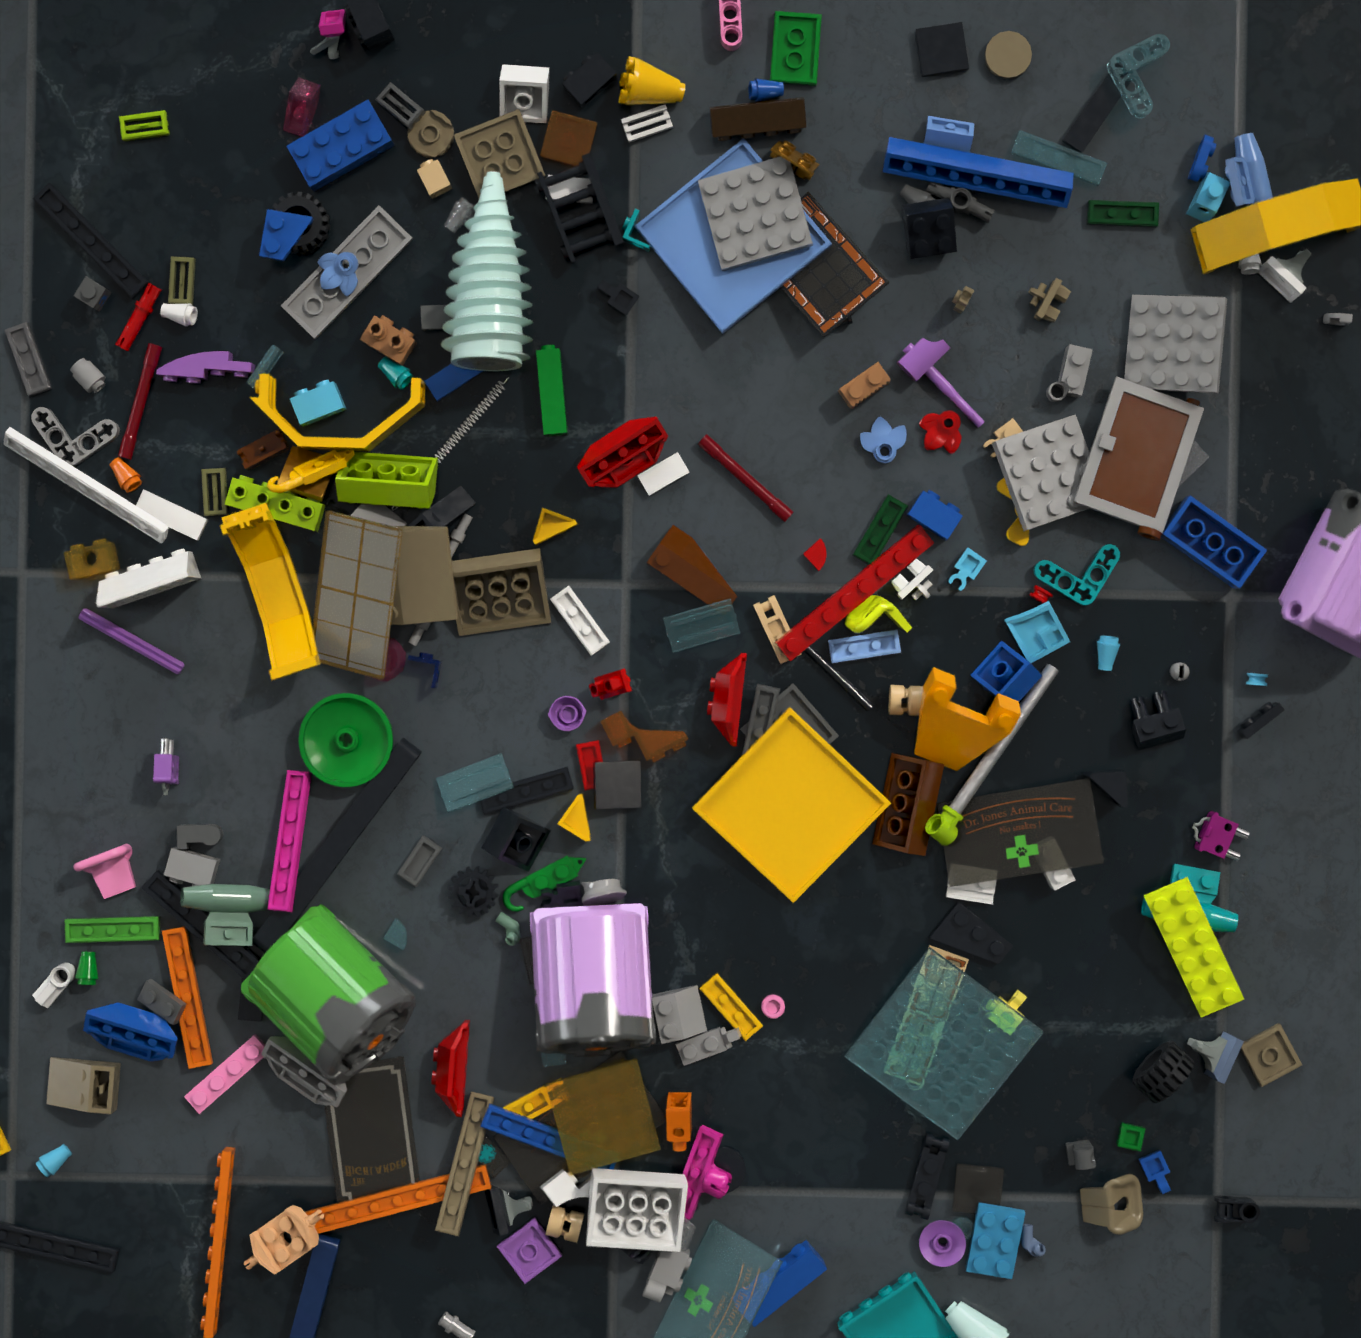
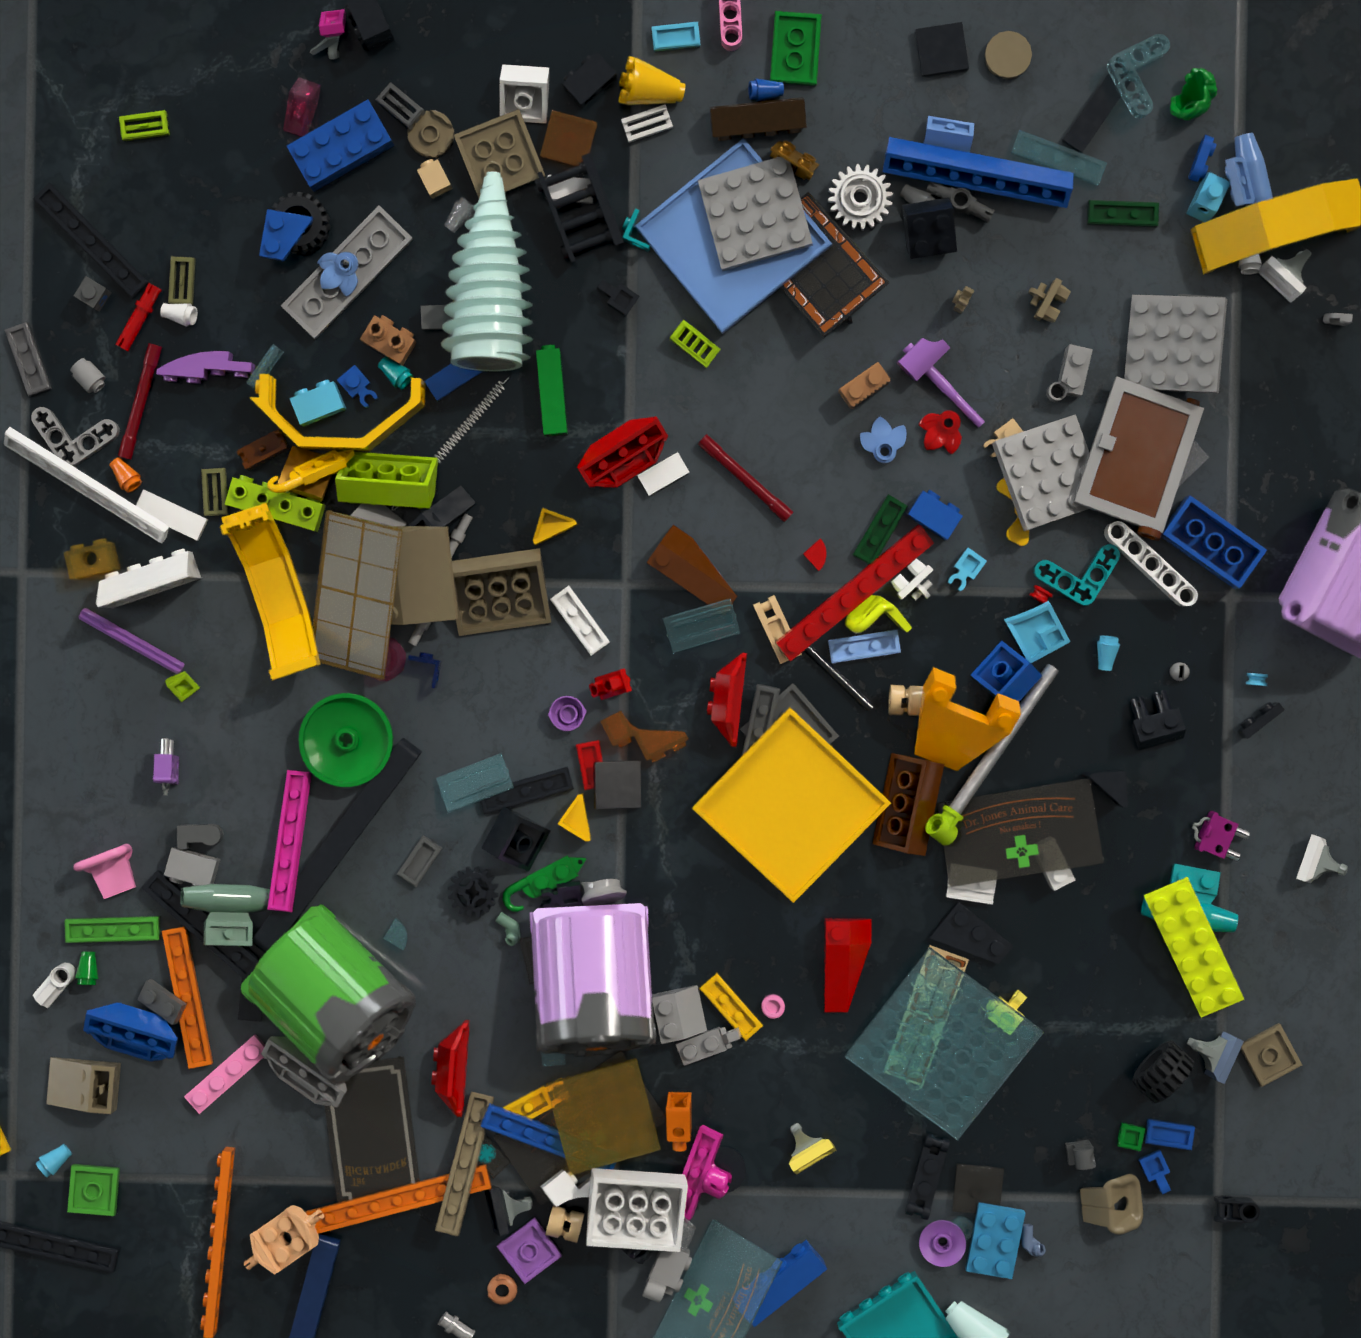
none -> bright green plate [67,1164,120,1216]
none -> lime slope [165,671,200,702]
none -> blue plate [337,365,378,408]
none -> nougat piece [487,1274,517,1305]
none -> medium azure tile [652,22,700,52]
none -> lime slope [669,320,721,368]
none -> light yellow piece [789,1123,837,1174]
none -> red wedge [824,918,872,1012]
none -> white gear [828,164,893,231]
none -> white beam [1104,521,1198,607]
none -> blue tile [1144,1119,1195,1150]
none -> green hair [1170,68,1217,121]
none -> piece [1296,834,1348,883]

